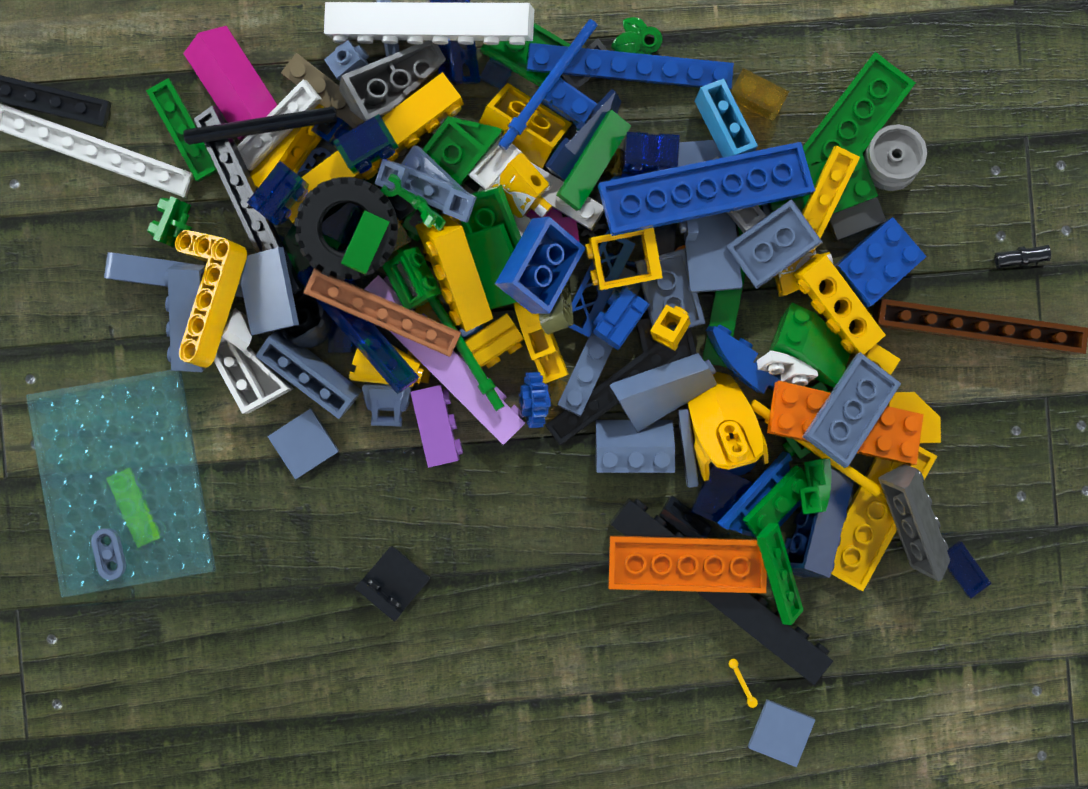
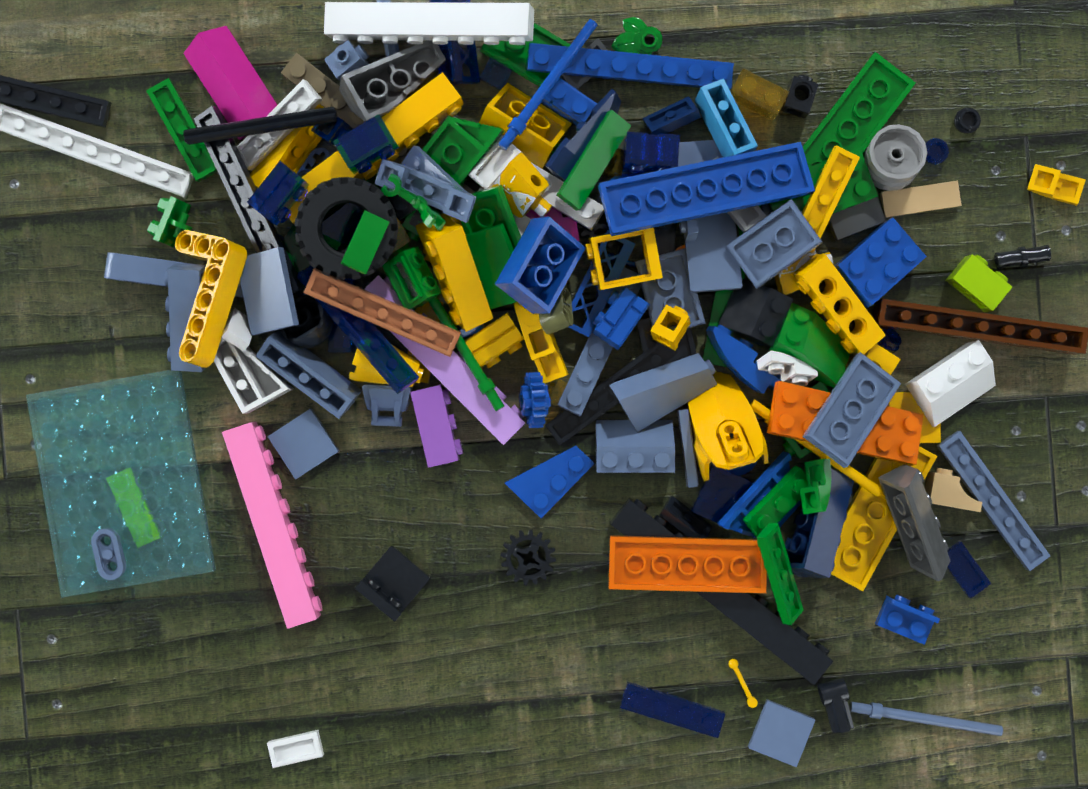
none -> bright pink brick [222,422,322,629]
none -> white tile [267,730,324,768]
none -> black gear [500,529,556,586]
none -> blue wing [504,445,595,518]
none -> clear blue plate [620,682,726,738]
none -> dark blue plate [642,96,701,139]
none -> black slope [717,279,793,346]
none -> black brick [780,75,819,118]
none -> black piece [817,678,854,733]
none -> sand blue bar [849,702,1003,736]
none -> blue bracket [875,594,940,645]
none -> clear blue plate [878,328,902,353]
none -> tan tile [879,180,962,218]
none -> white slope [905,340,996,427]
none -> tan arch [925,468,982,512]
none -> clear blue plate [926,138,949,164]
none -> sand blue plate [937,431,1050,571]
none -> lime brick [945,254,1012,312]
none -> black plate [954,107,981,134]
none -> yellow slope [1027,164,1086,206]

